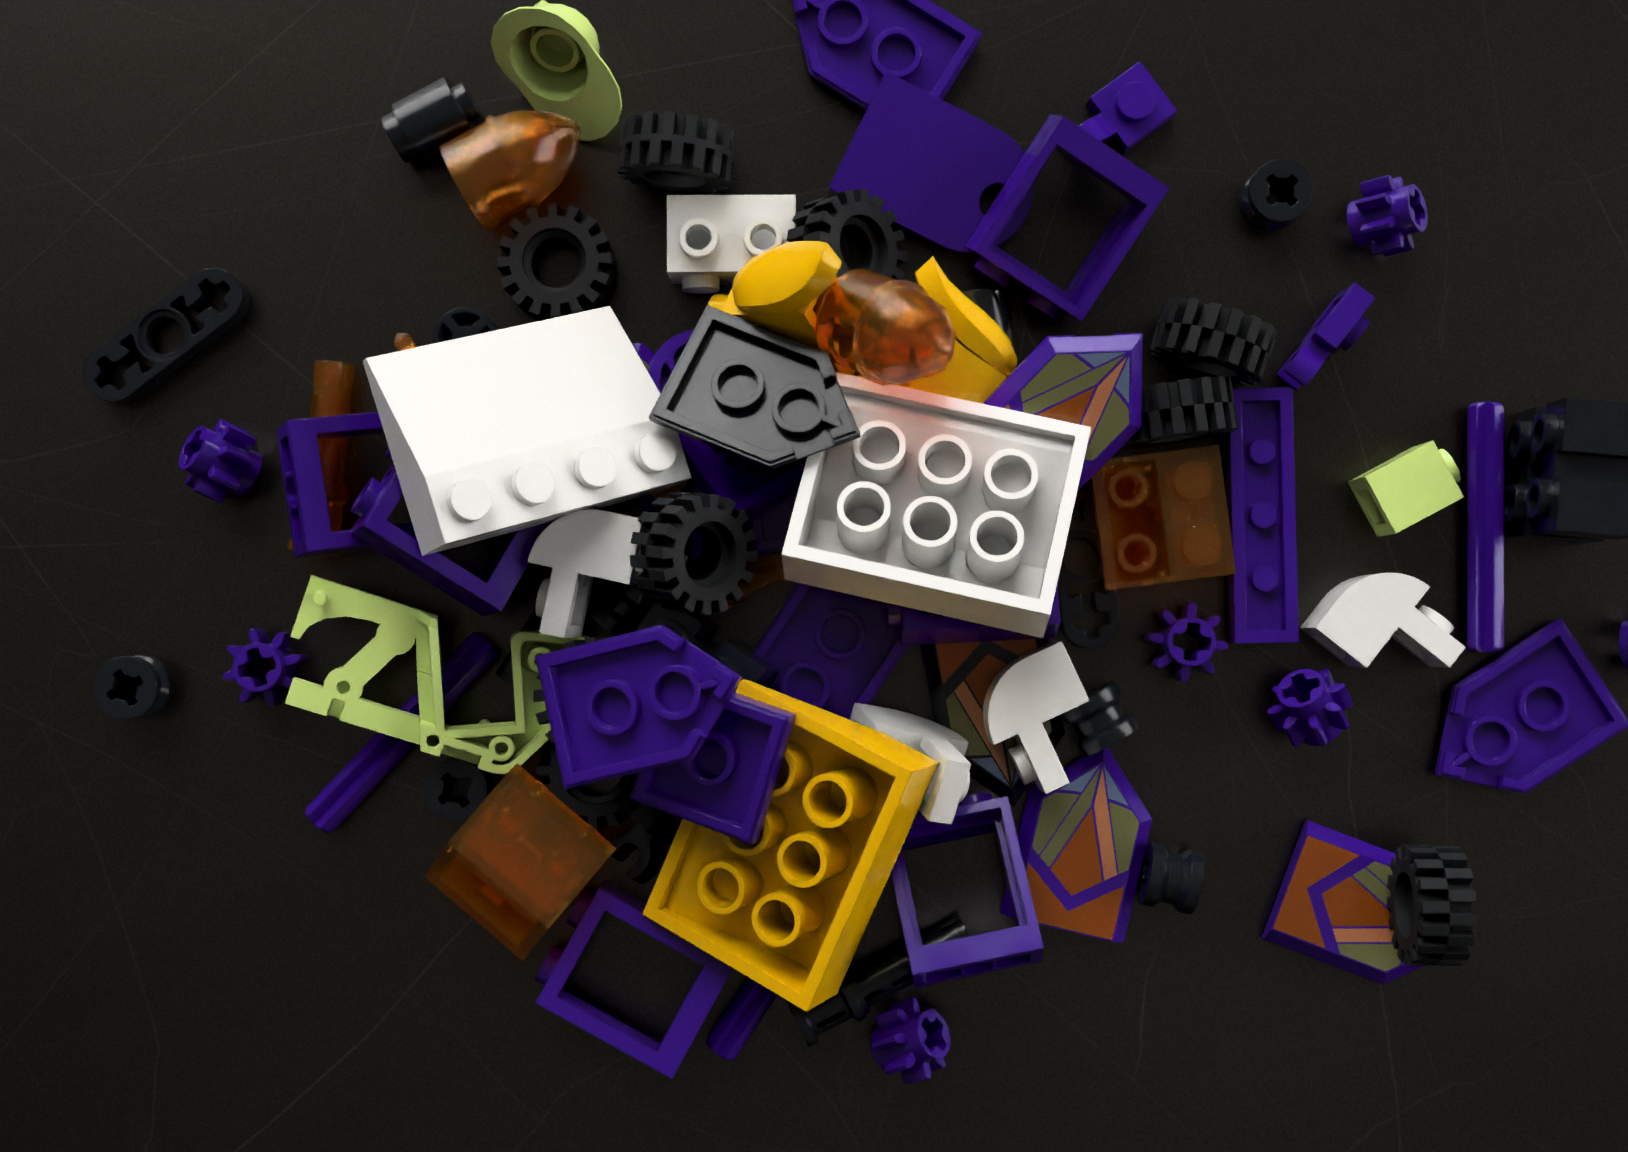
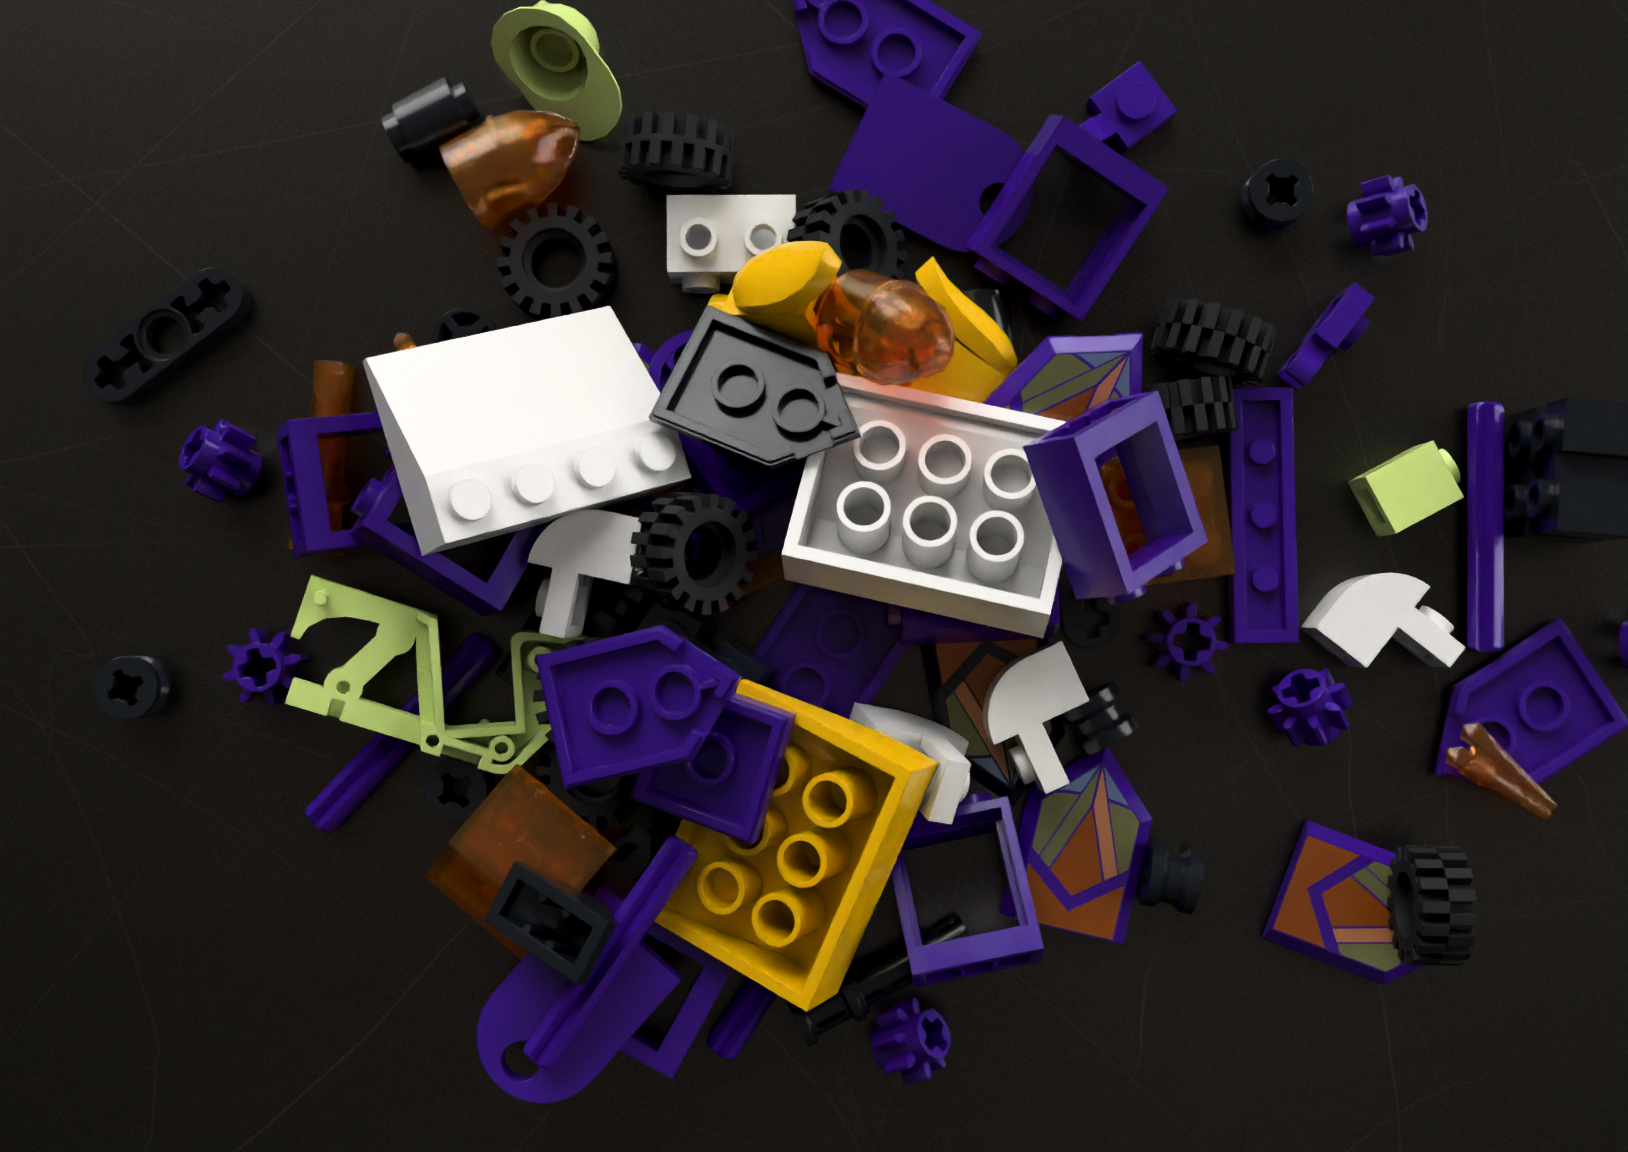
none -> dark purple tile [477,890,682,1103]
none -> black slope [484,860,617,986]
none -> dark purple axle [523,835,699,1070]
none -> dark purple window [1023,390,1208,605]
none -> clear orange piece [1446,724,1557,820]

